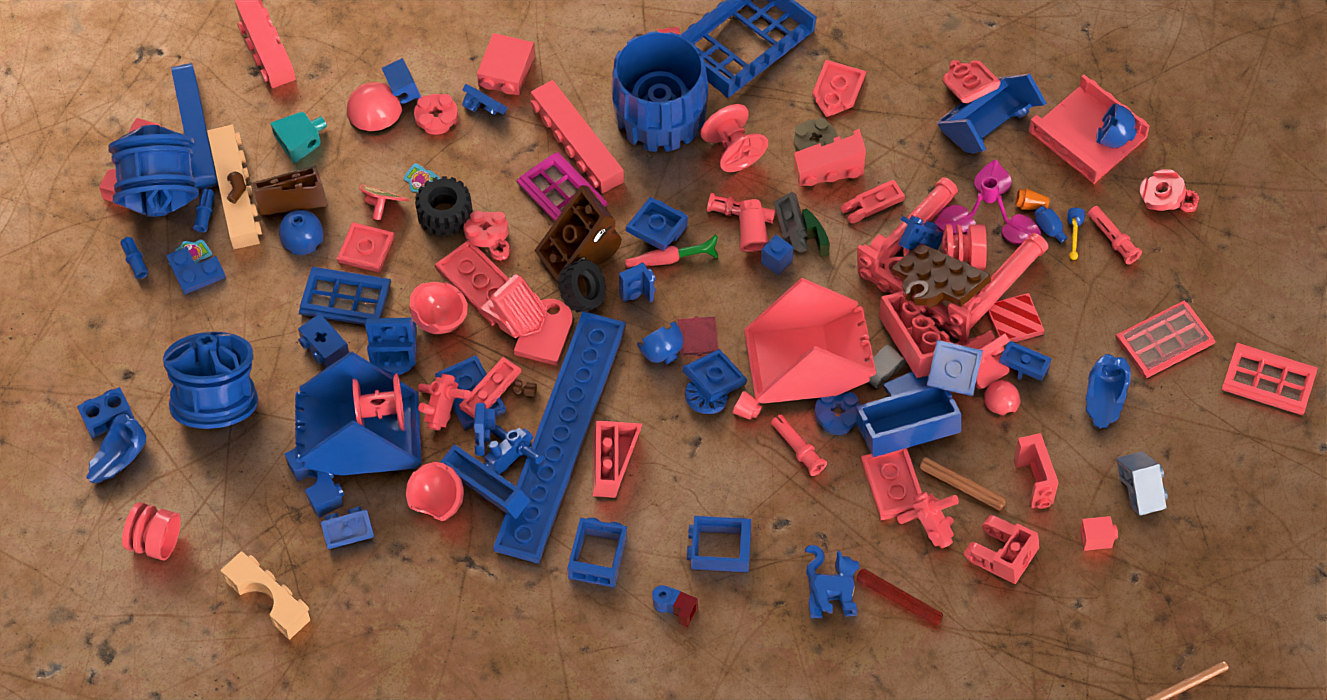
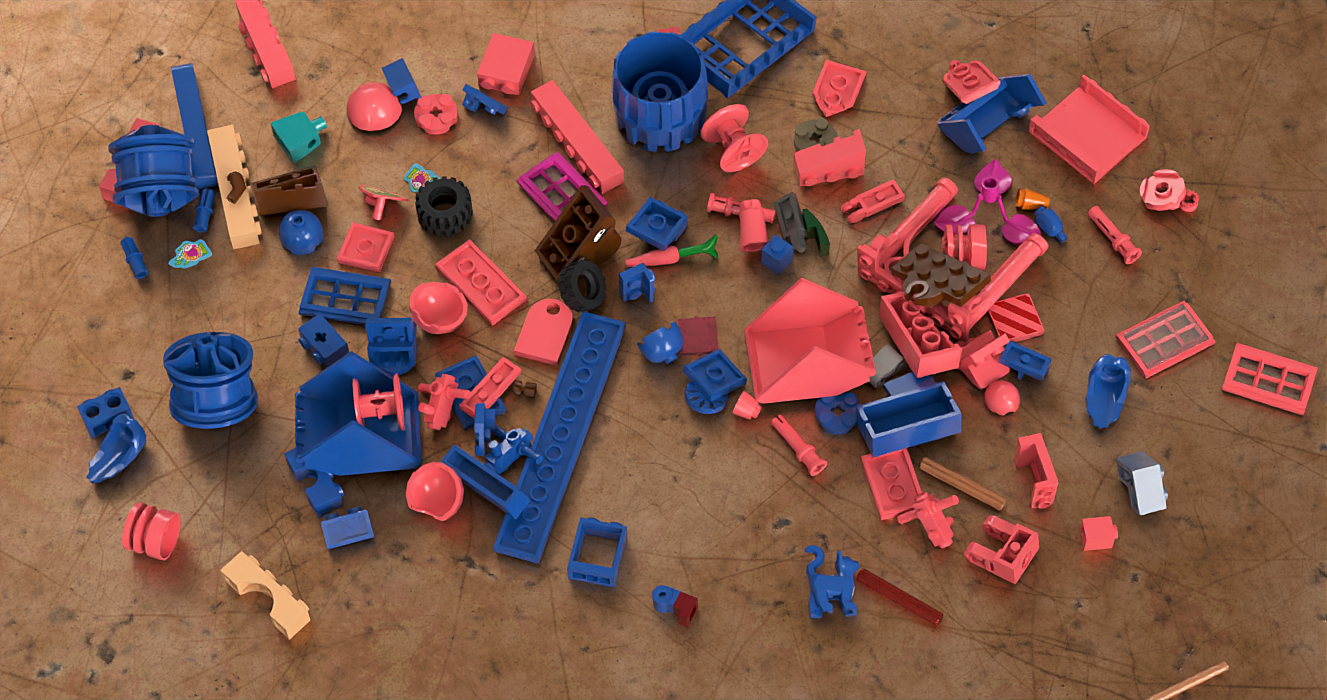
blue plate [166,247,226,295] -> none
coral plate [464,211,509,247] -> none
coral piece [480,274,547,339] -> none
coral bush [489,239,510,261] -> none
coral wedge [592,421,643,498] -> none
blue window [687,516,751,572] -> none
blue bracket [898,215,944,251] -> none
plate [926,340,983,396] -> none
hinge [1067,208,1085,260] -> none
blue cylinder [1096,103,1137,148] -> none

